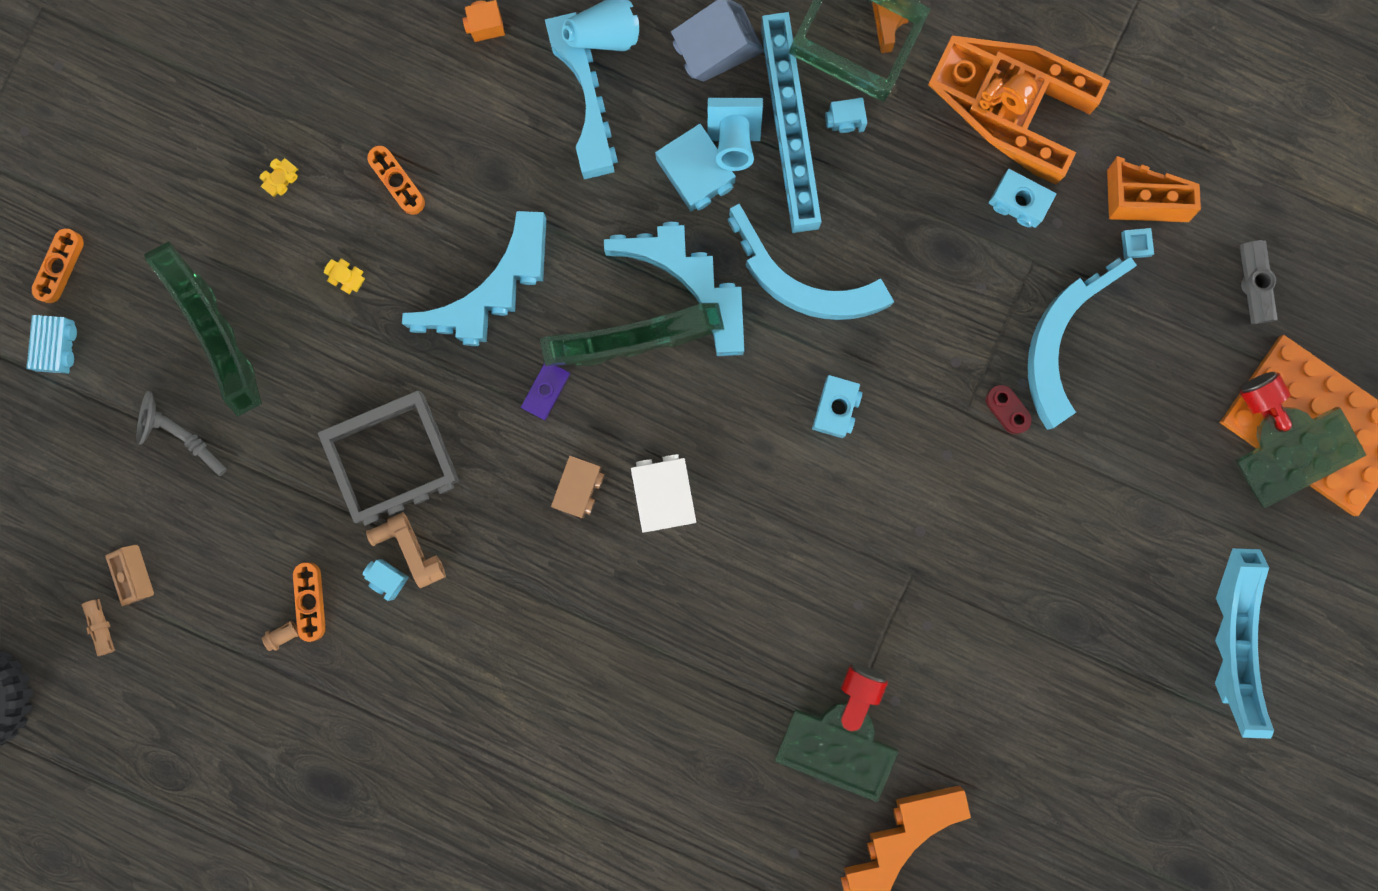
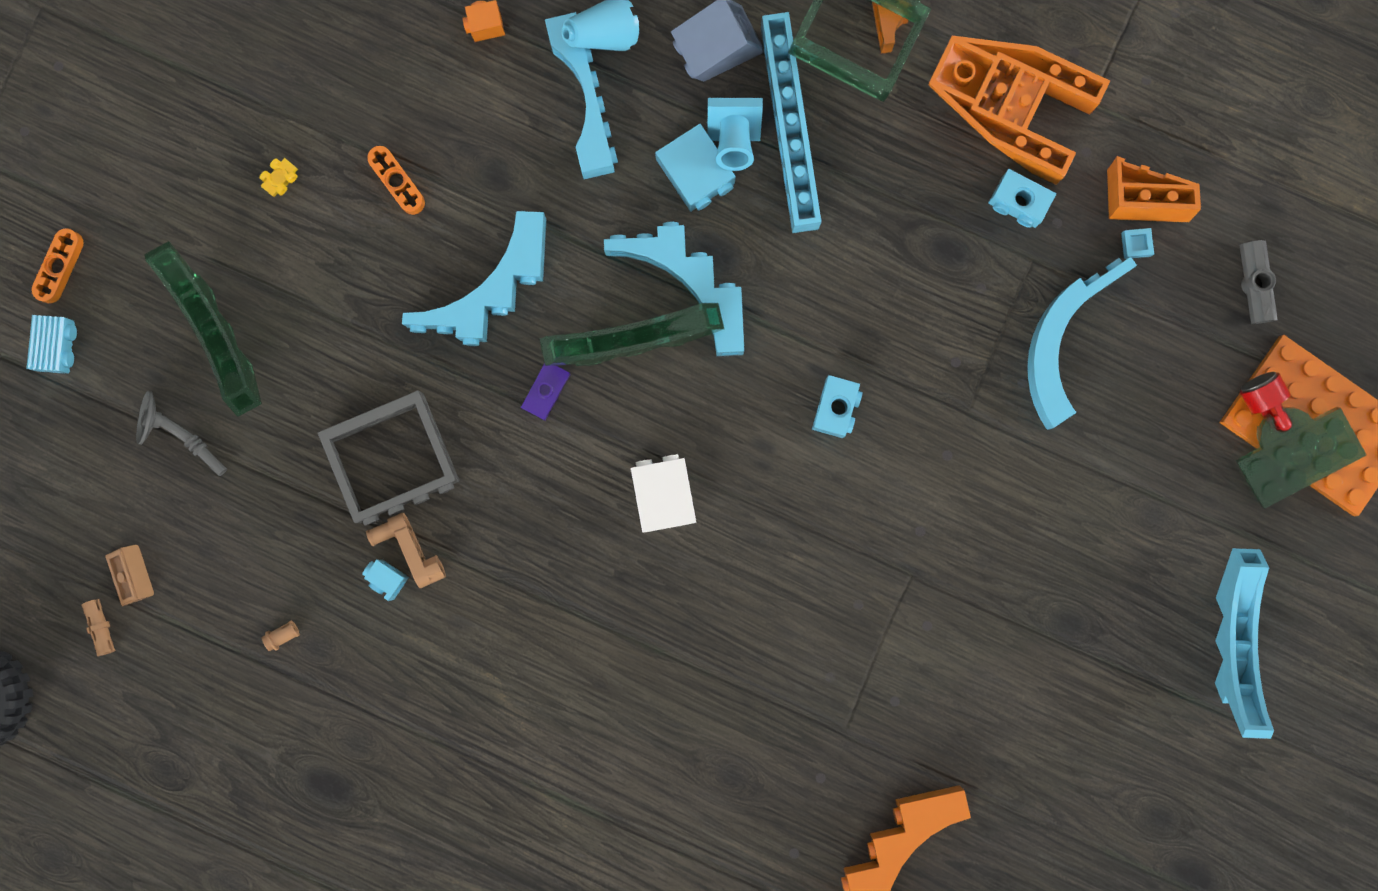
orange beam [293,562,325,642] -> none
yellow piece [324,258,365,294] -> none
medium nougat brick [551,456,605,518] -> none
medium azure arch [727,204,894,320] -> none
clear green plate [775,664,898,802] -> none
medium azure brick [825,98,867,133] -> none
orange piece [980,74,1037,115] -> none
dark red plate [986,385,1032,434] -> none

